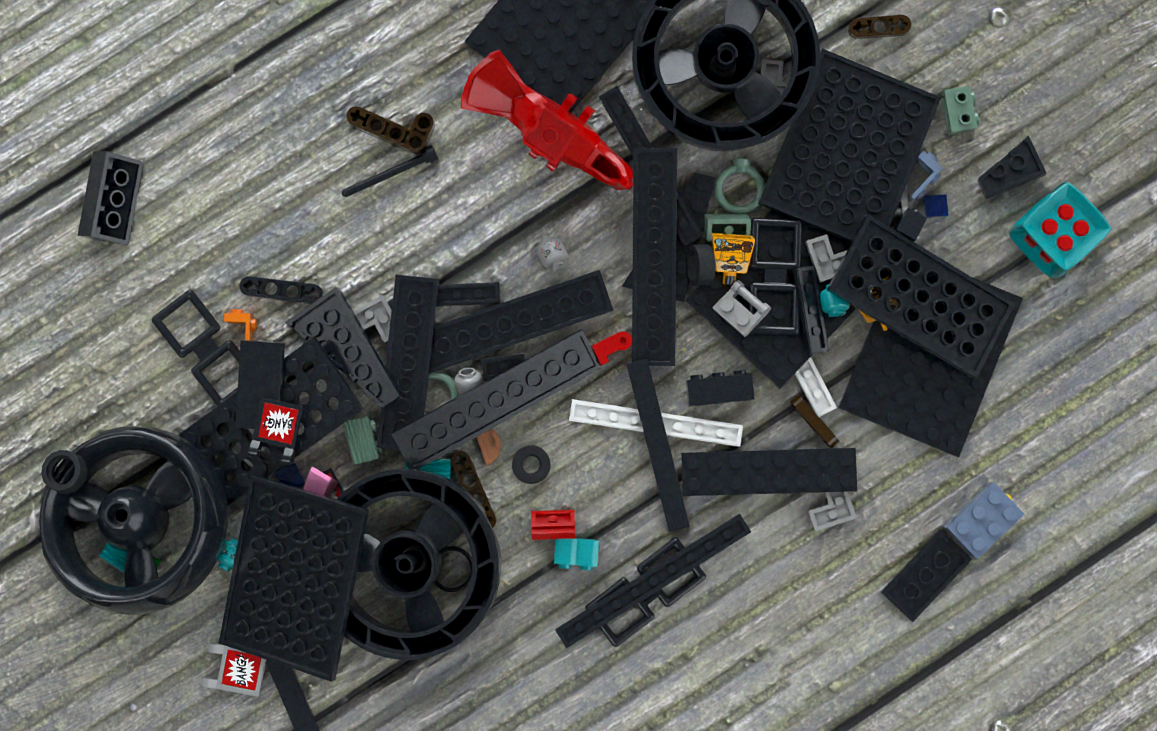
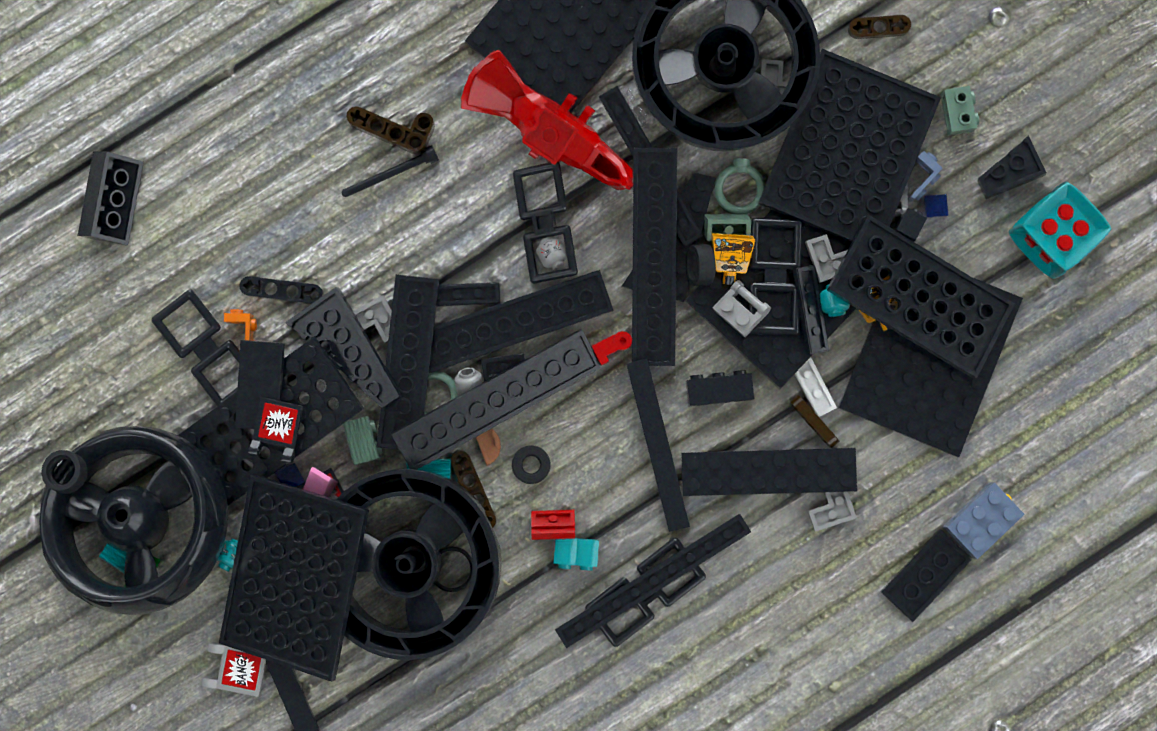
white tile [569,399,743,447] -> none
none -> black bar [513,162,578,284]

